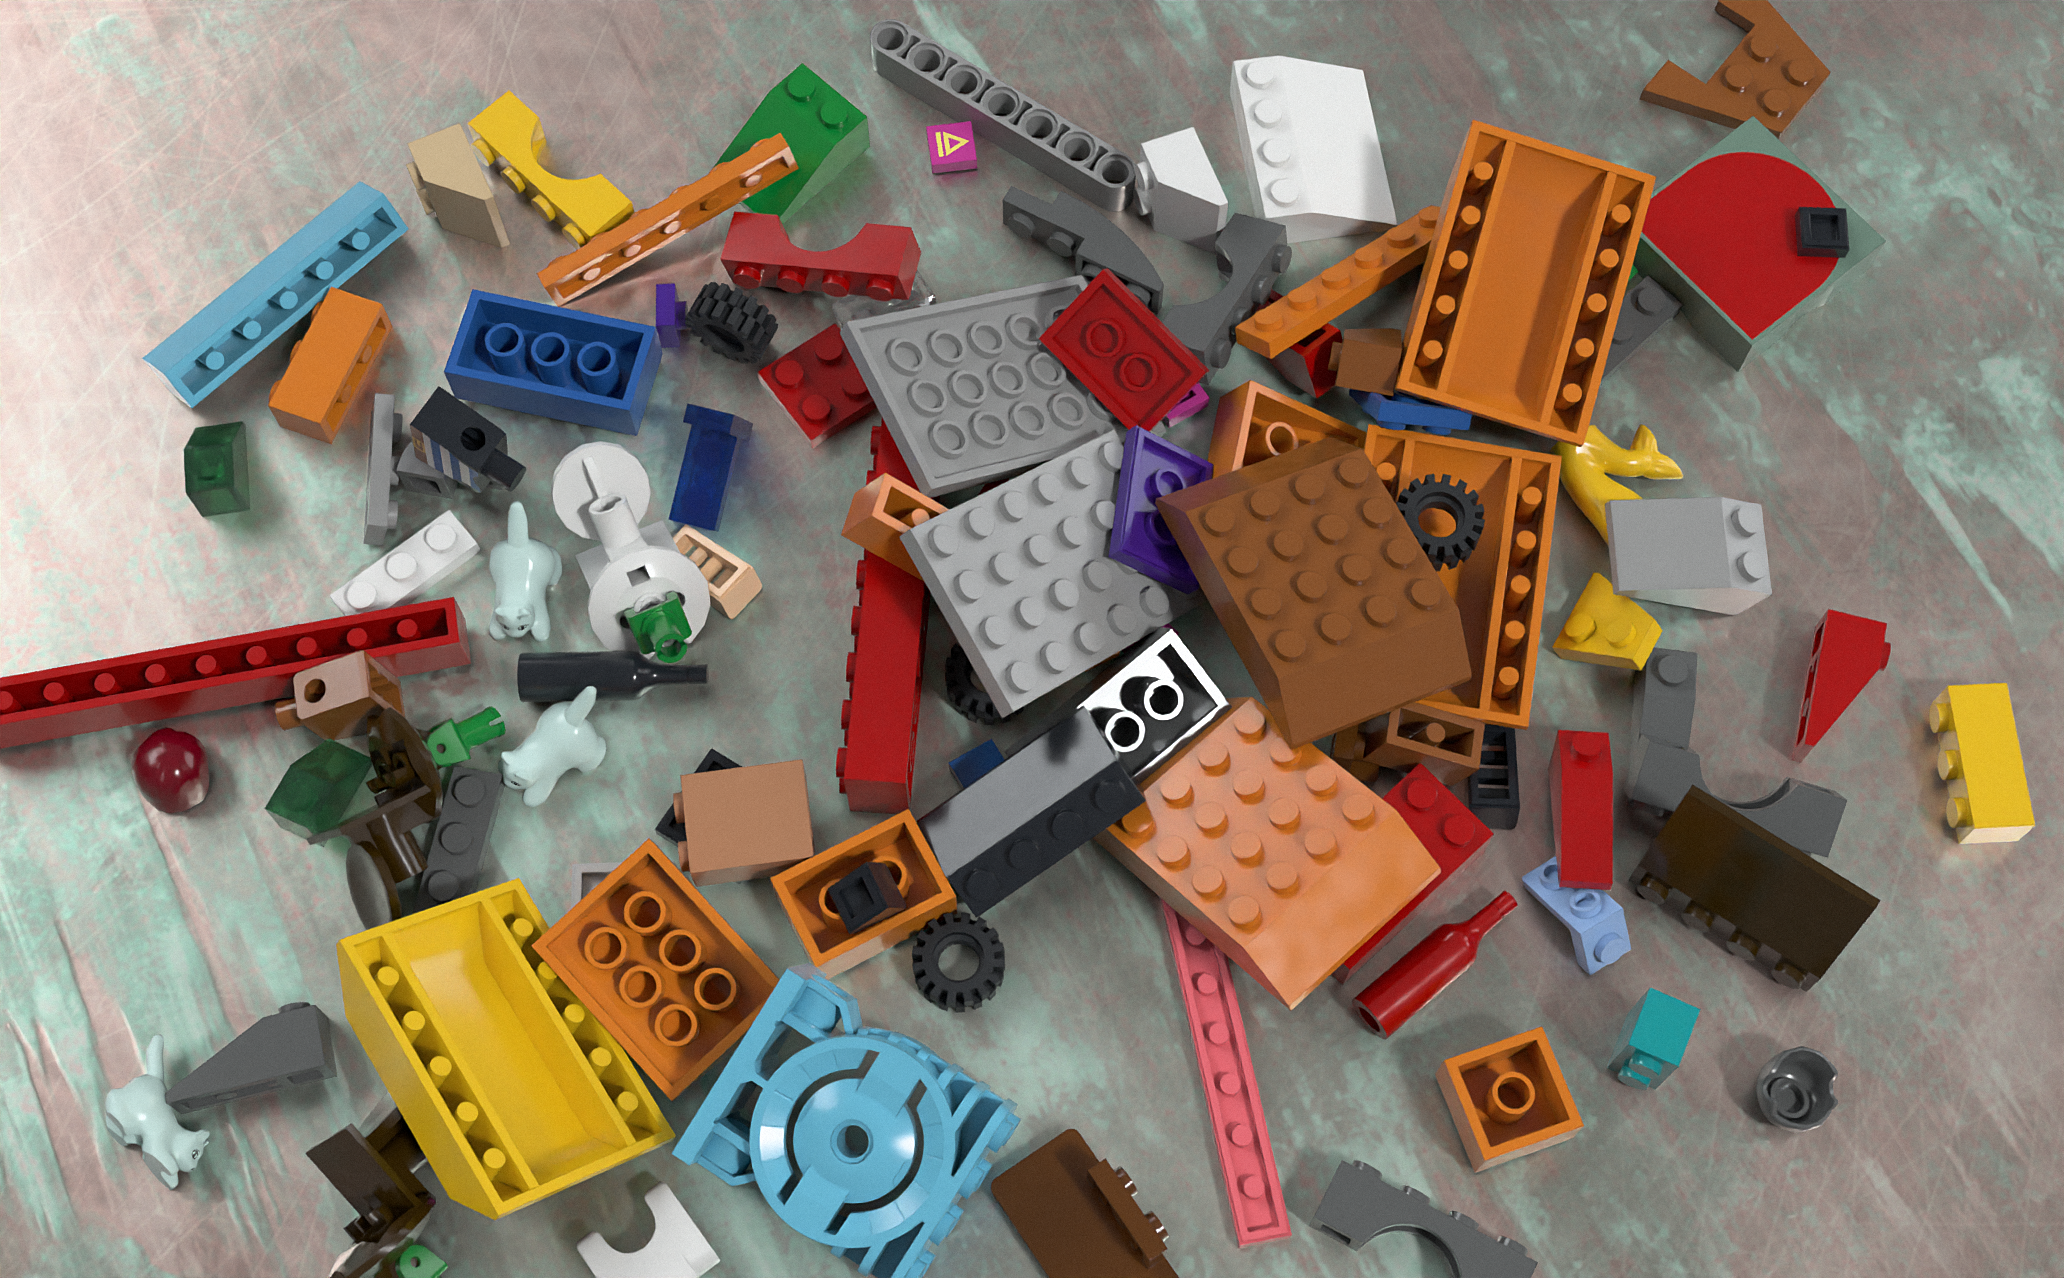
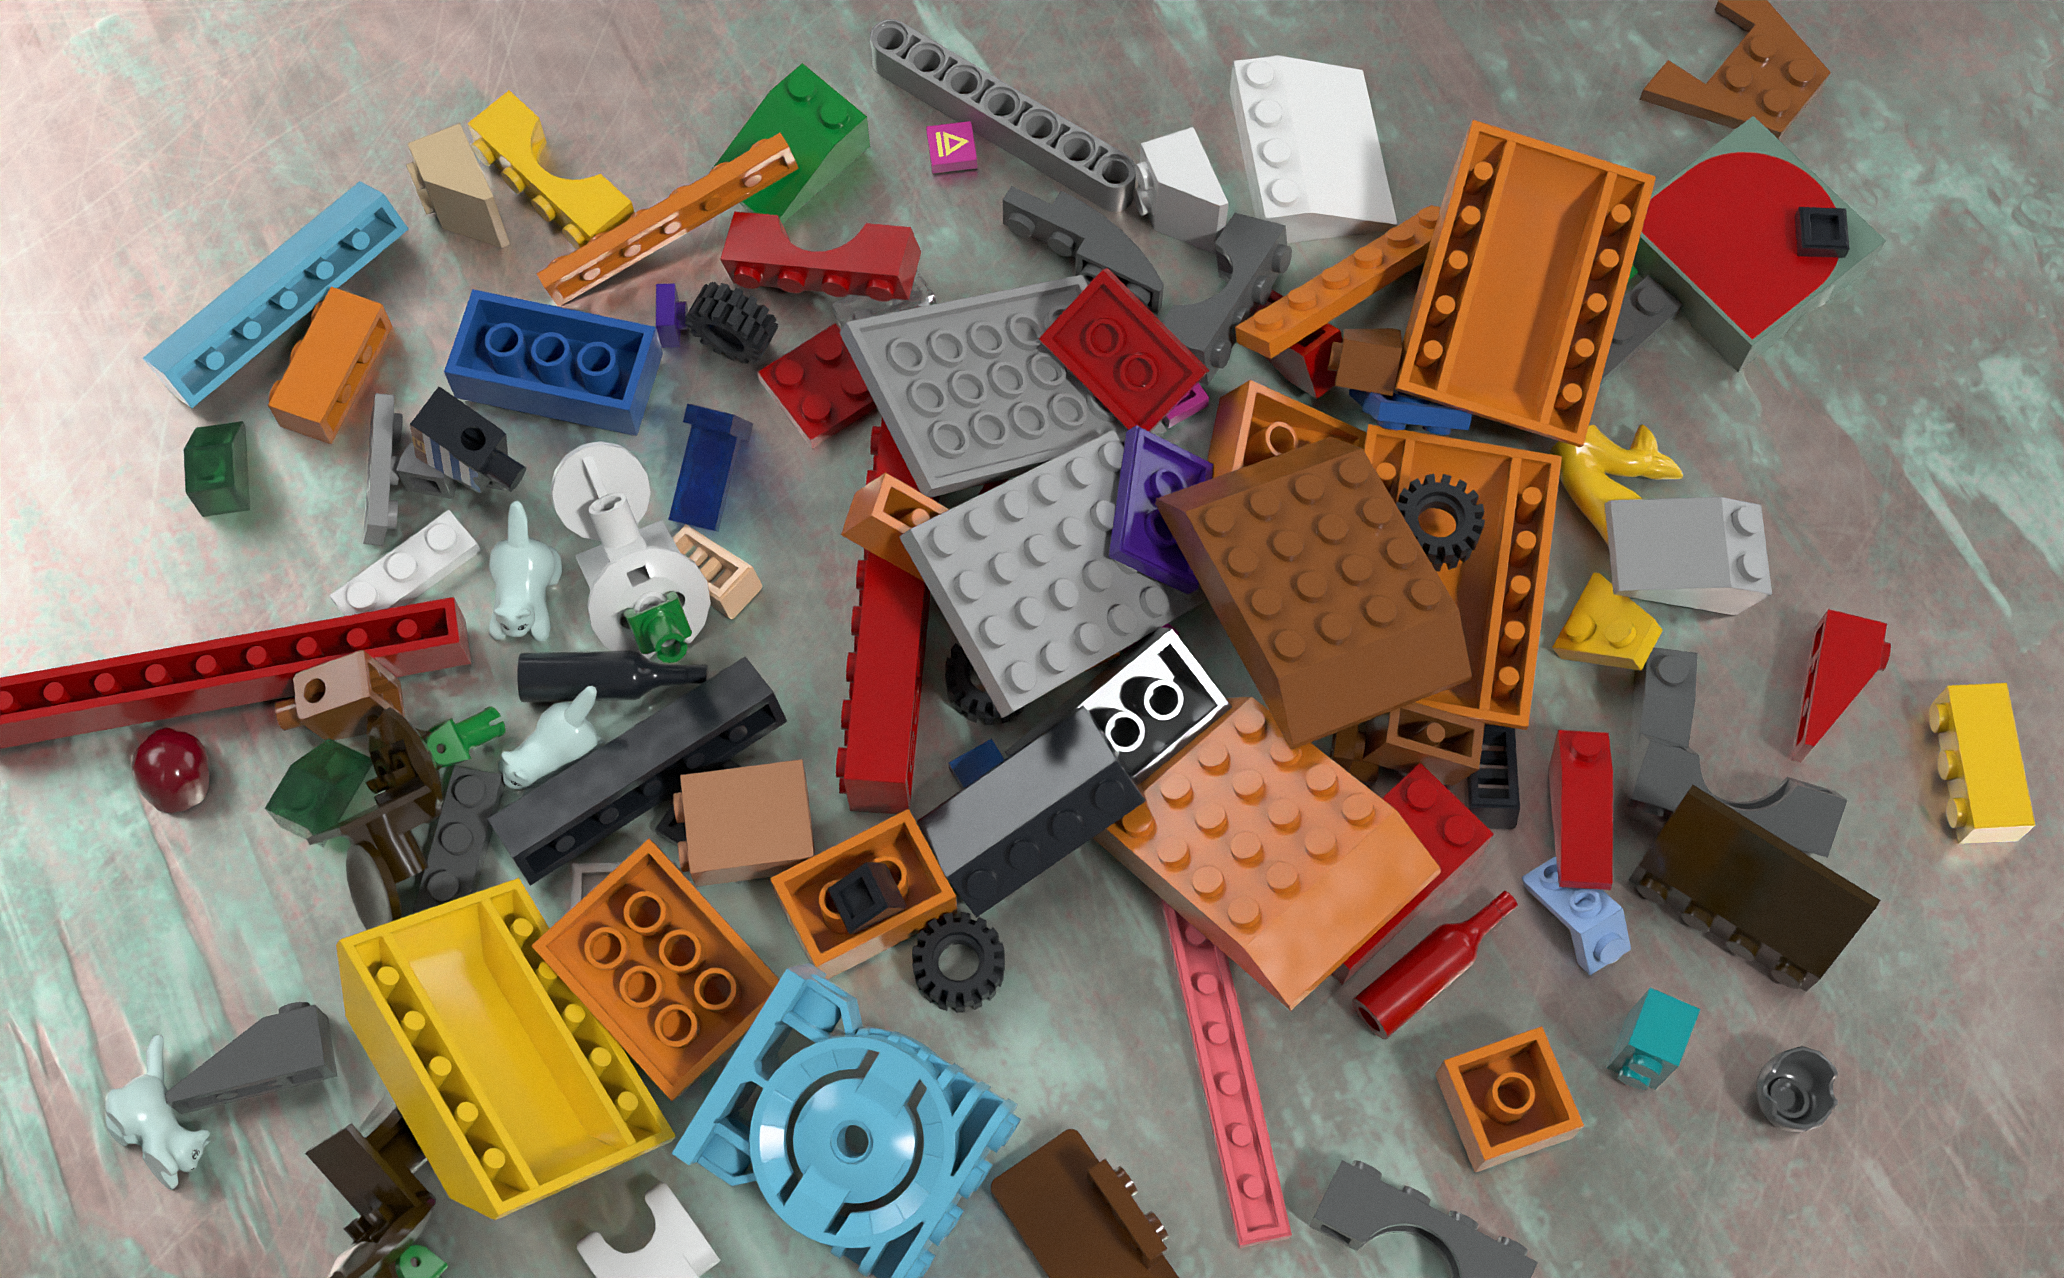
none -> black brick [487,656,787,886]

